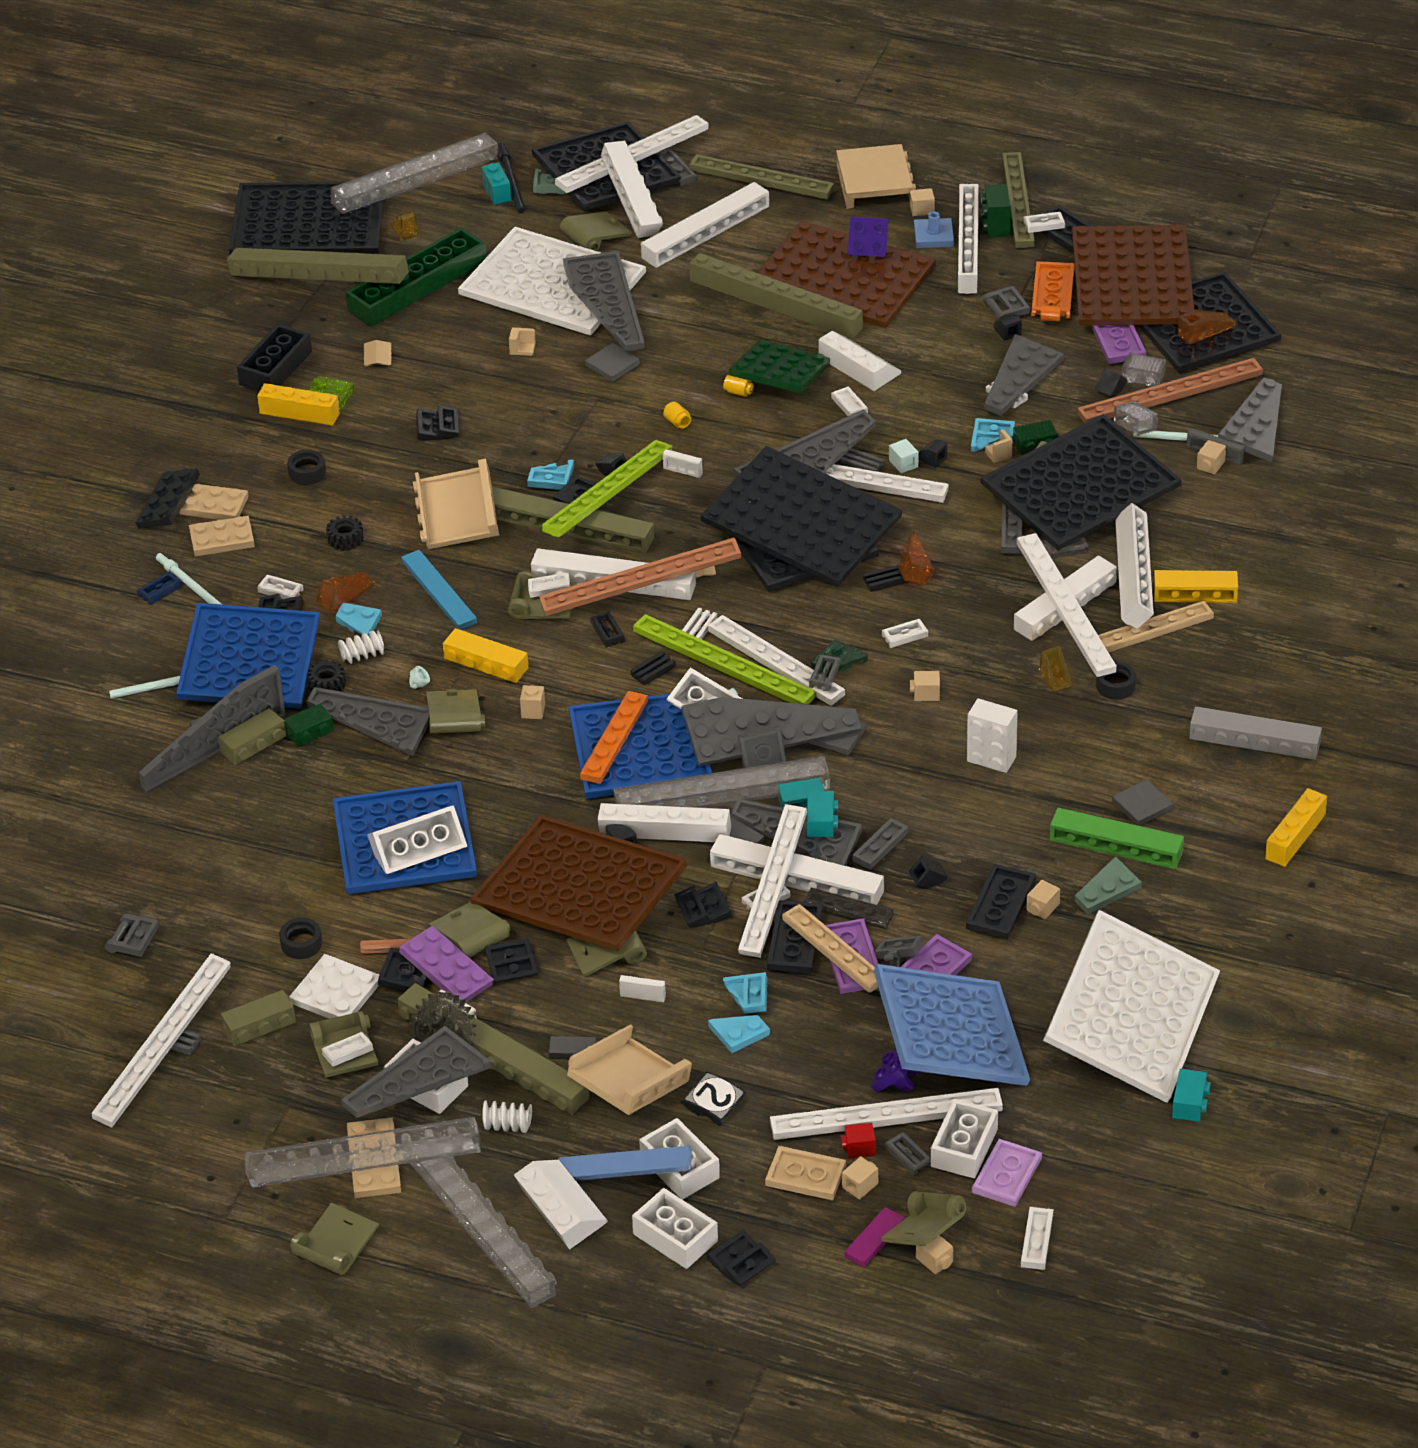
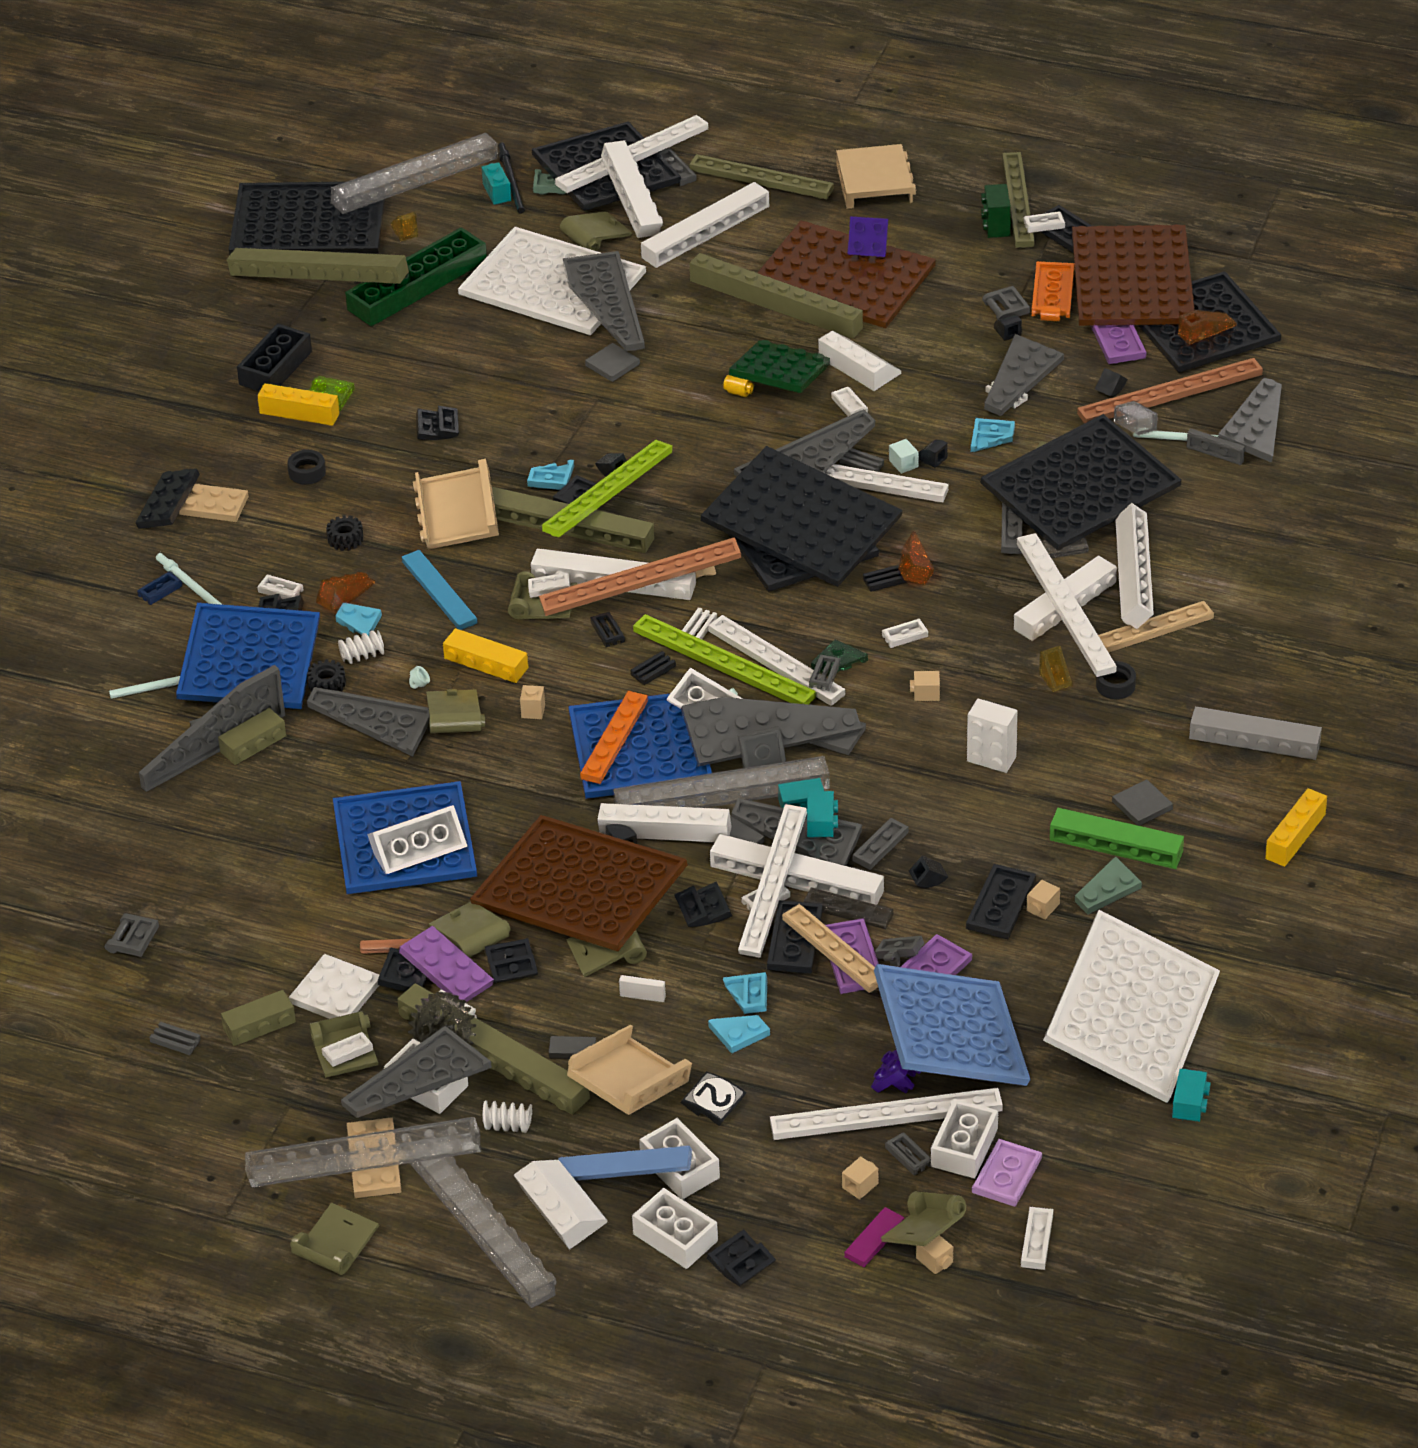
white plate [92,953,231,1128] -> none
tan plate [189,516,255,557] -> none
black tyre [279,917,323,959] -> none
dark green brick [283,703,334,747] -> none
tan panel [364,340,391,366] -> none
tan panel [509,327,536,356] -> none
yellow brick [663,402,691,429] -> none
white plate [663,449,703,478] -> none
tan plate [765,1146,846,1200] -> none
red brick [841,1123,876,1159] -> none
tan panel [910,189,935,216] -> none
medium blue tile [914,211,954,248] -> none
white brick [958,184,978,294] -> none
tan panel [985,429,1012,464] -> none
dark green brick [1013,419,1058,455] -> none
clear brick [1122,352,1166,386] -> none
yellow brick [1154,570,1238,603] -> none
tan brick [1197,440,1226,475] -> none

